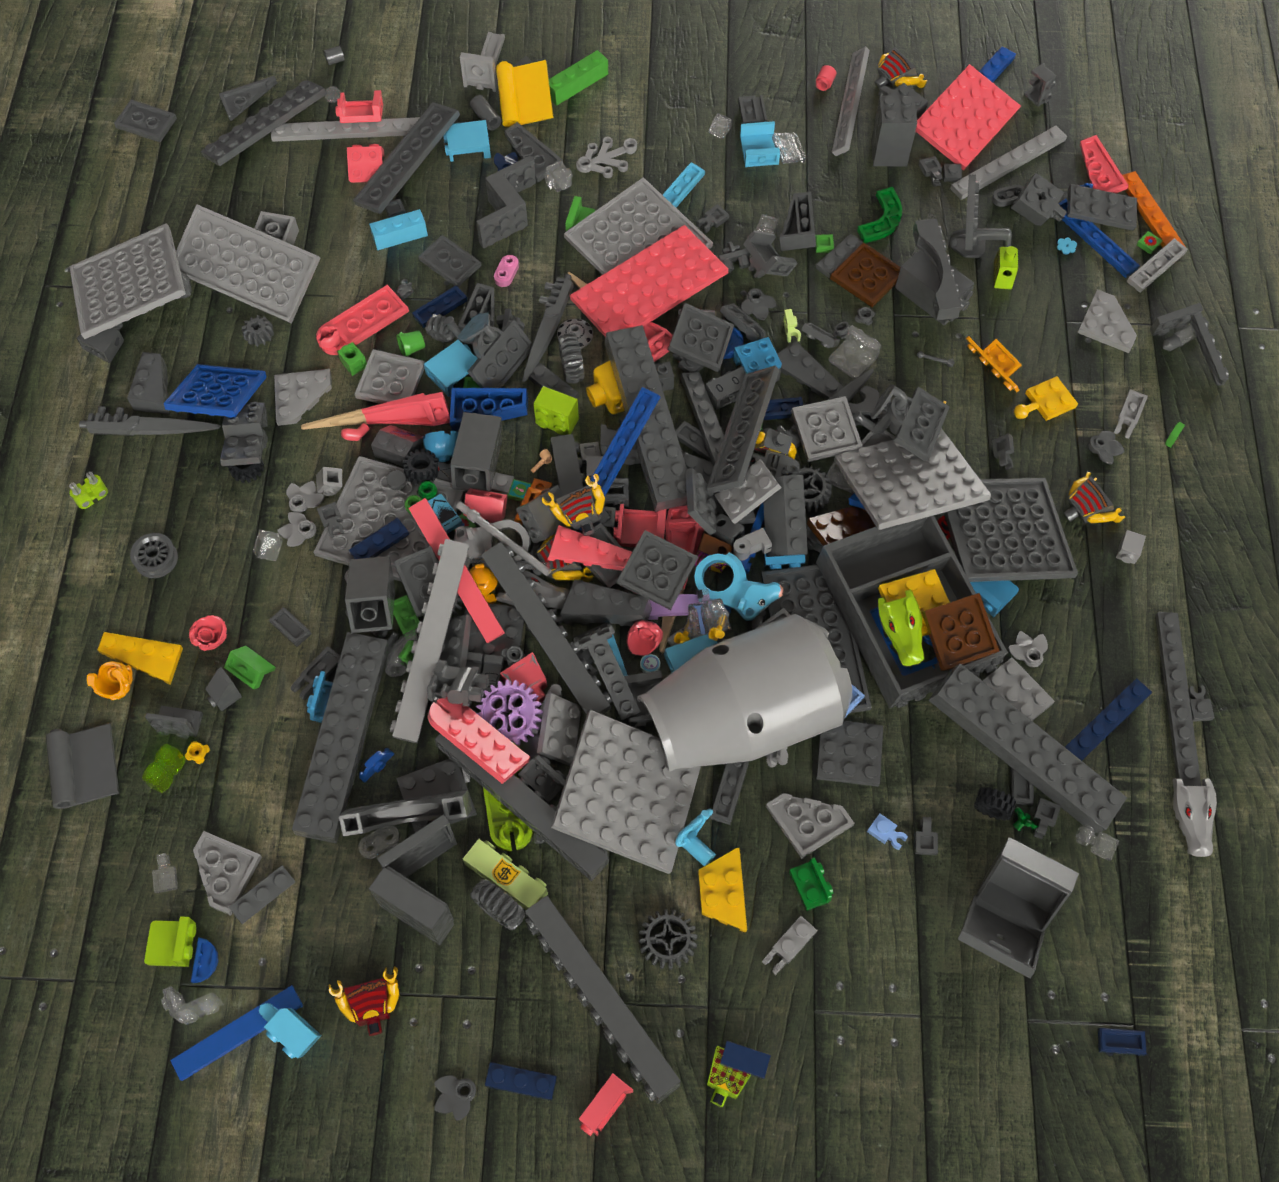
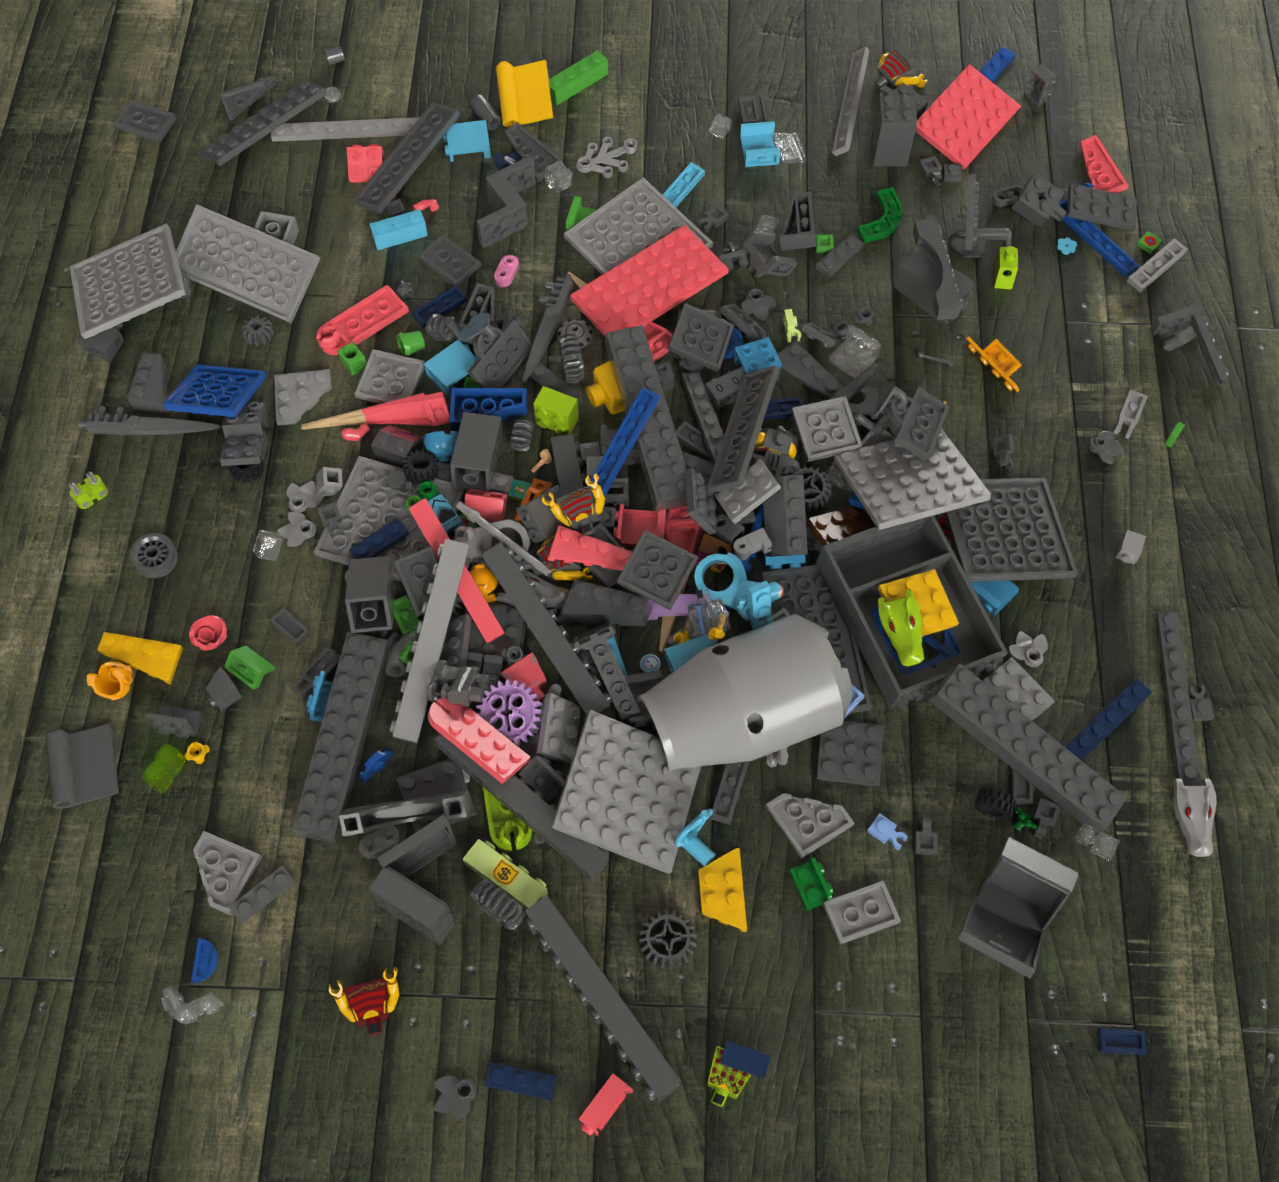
lime bracket [144,916,196,967] -> none
clear plate [152,853,178,894] -> none
blue tile [170,985,304,1081] -> none
medium azure hinge [258,1003,322,1058] -> none
coral panel [336,90,383,123] -> none
light grey bracket [460,32,505,92] -> none
coral hair [627,620,663,656] -> none
light grey hinge [762,916,818,974] -> none
coral brick [816,65,837,91] -> none
reddish brown plate [830,242,901,308] -> none
reddish brown plate [921,593,1000,671] -> none
light grey plate [950,126,1067,200] -> none
yellow plate [1014,376,1078,421] -> none
torso [1063,472,1125,523] -> none
light grey plate [1078,289,1137,353] -> none
orange plate [1122,171,1186,248] -> none
none -> coral arm [412,199,439,212]
none -> dark grey gear [510,420,534,452]
none -> medium azure plate [748,581,774,629]
none -> light grey plate [823,881,901,945]

